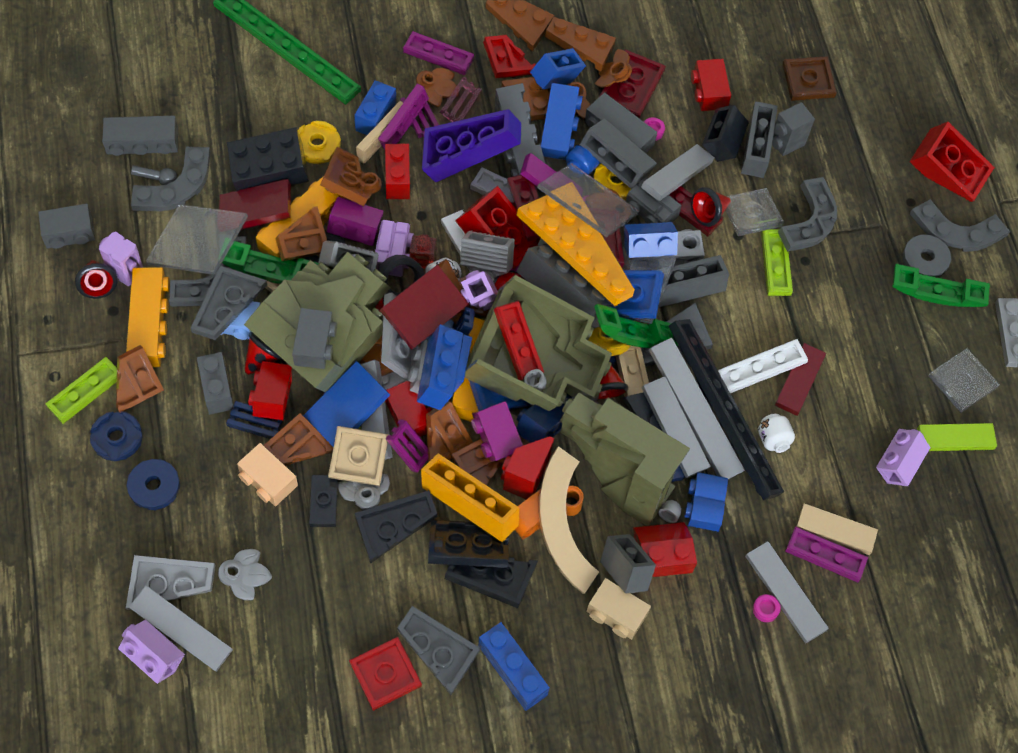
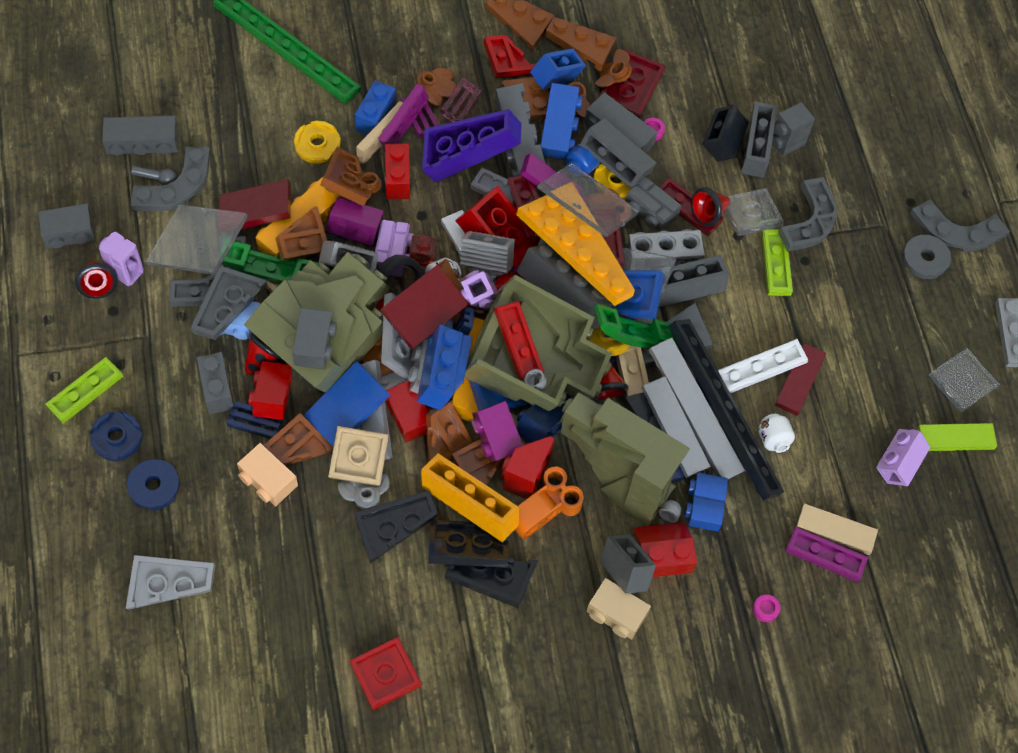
dark orange wing [116,345,164,413] -> none
lavender brick [118,620,185,684] -> none
light orange brick [126,268,170,367] -> none
light grey tile [129,586,233,672] -> none
light grey plate [218,549,272,600] -> none
black brick [227,127,309,191] -> none
black plate [309,475,338,527] -> none
magenta tile [385,419,428,473] -> none
dark grey wing [397,606,480,695] -> none
magenta tile [403,31,474,75] -> none
blue brick [478,622,550,711] -> none
tan tile [538,446,599,594] -> none
brick [624,222,678,258] -> none
light grey tile [641,144,715,201] -> none
red brick [691,59,731,111] -> none
light grey tile [745,541,829,644] -> none
reddish brown tile [783,56,837,101] -> none
green slope [893,264,990,307] -> none
red slope [910,122,995,202] -> none

